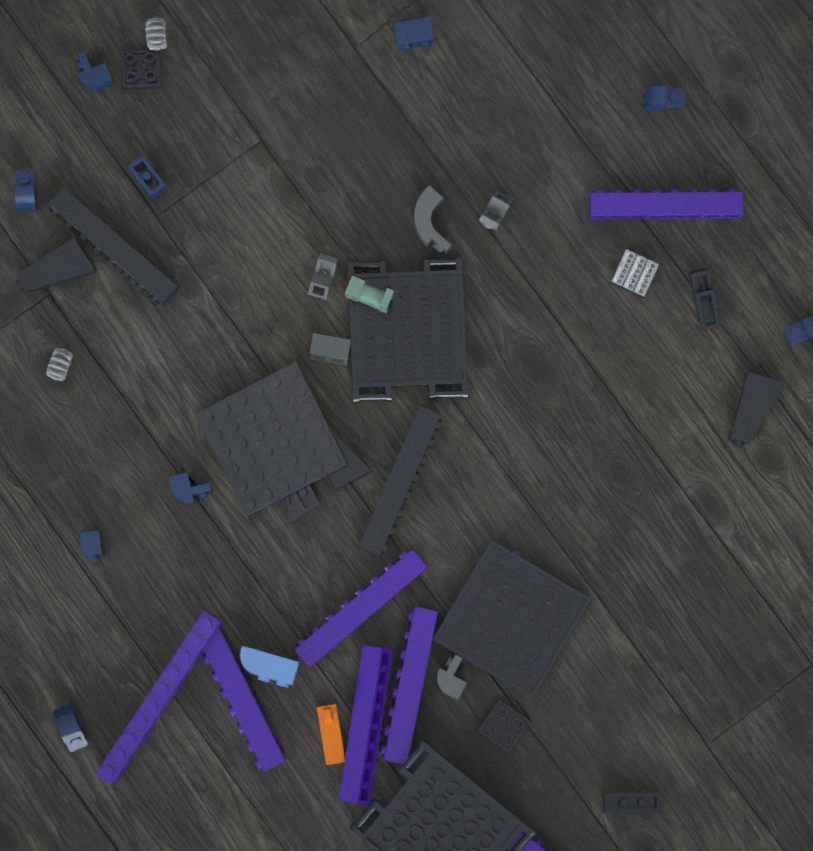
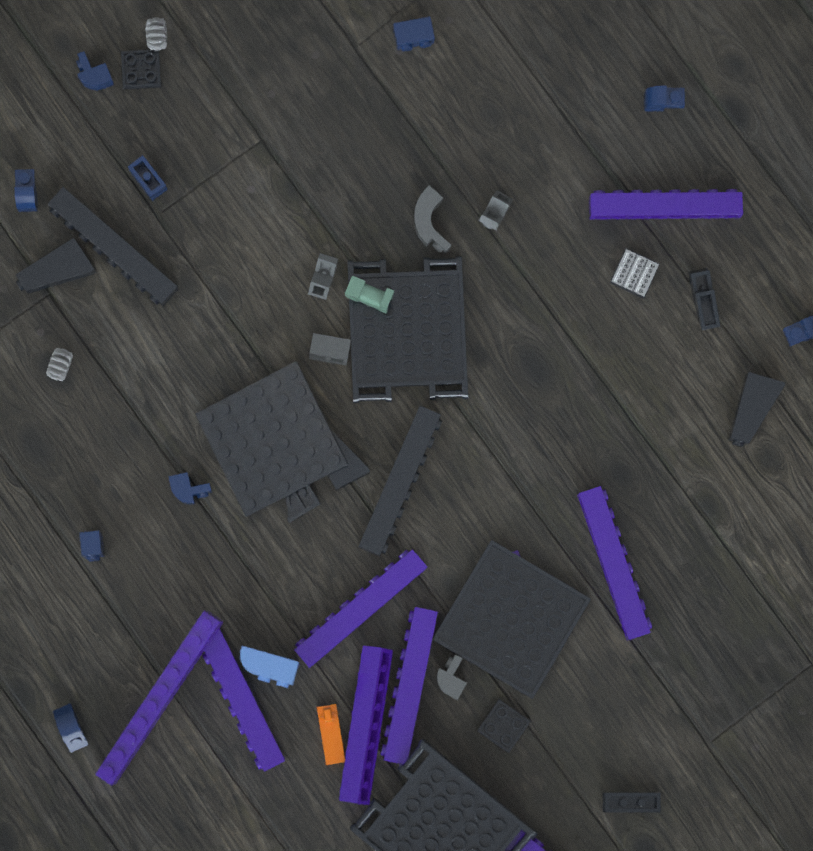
none -> dark purple brick [577,486,652,641]

